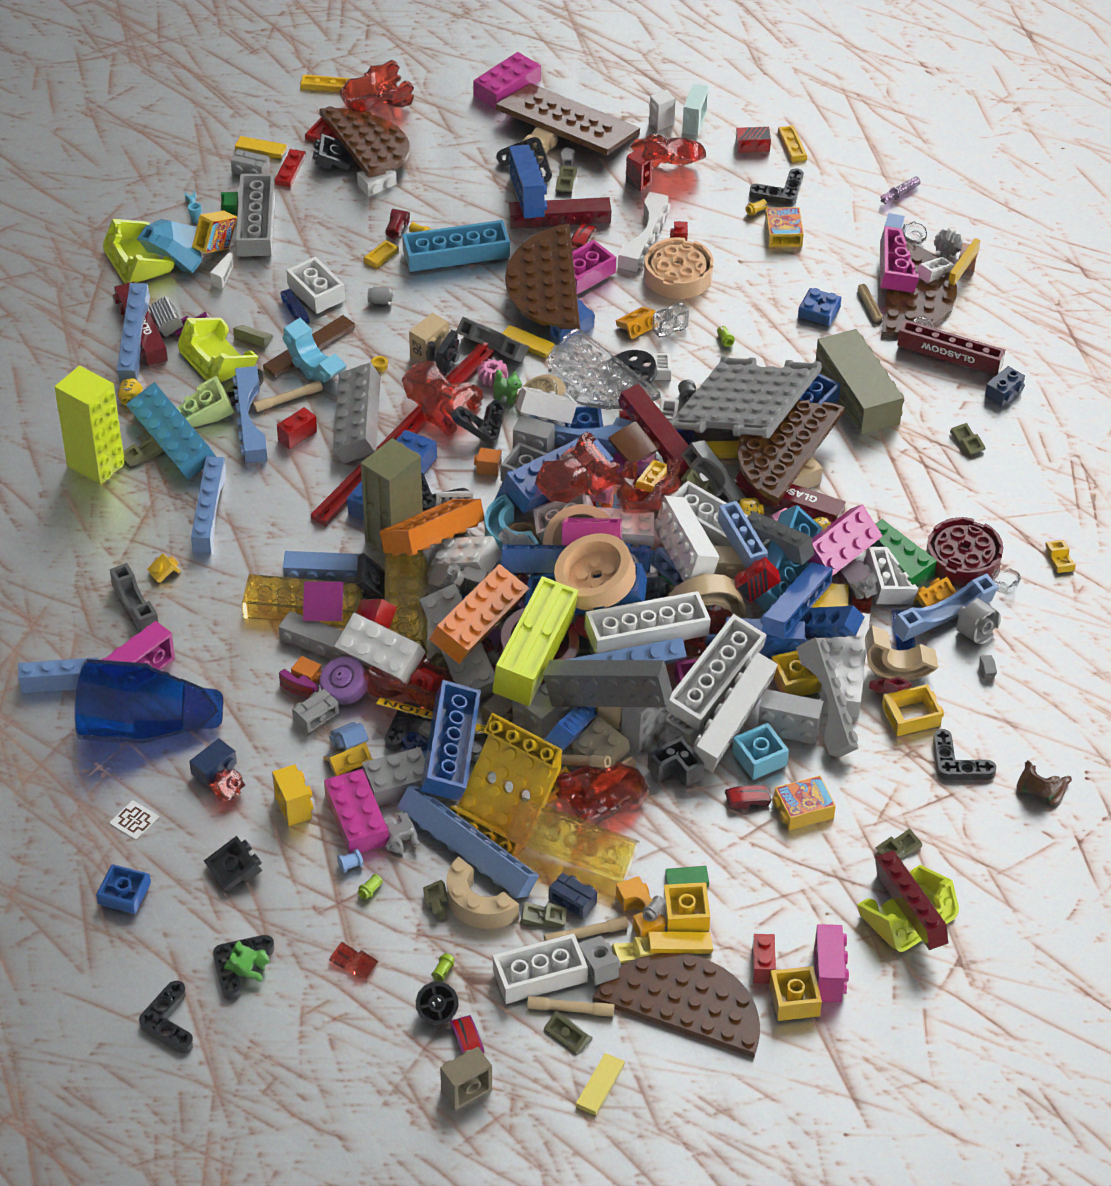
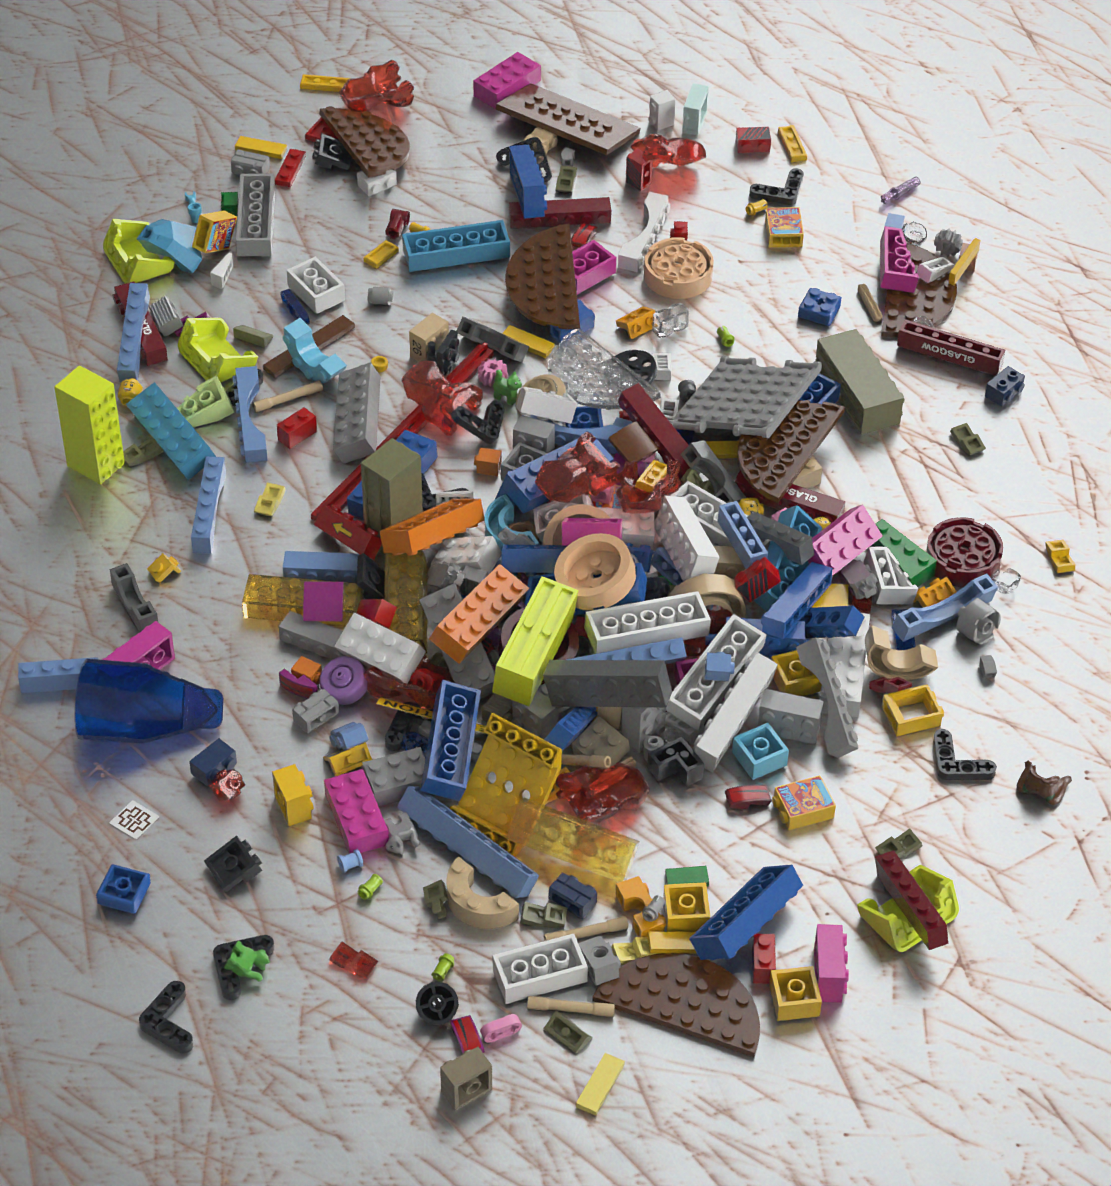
none -> light yellow slope [254,482,286,516]
none -> red brick [314,504,382,559]
none -> bright pink beam [480,1014,522,1043]
none -> light grey brick [643,736,664,762]
none -> blue brick [689,864,804,960]
none -> medium blue brick [705,652,735,681]

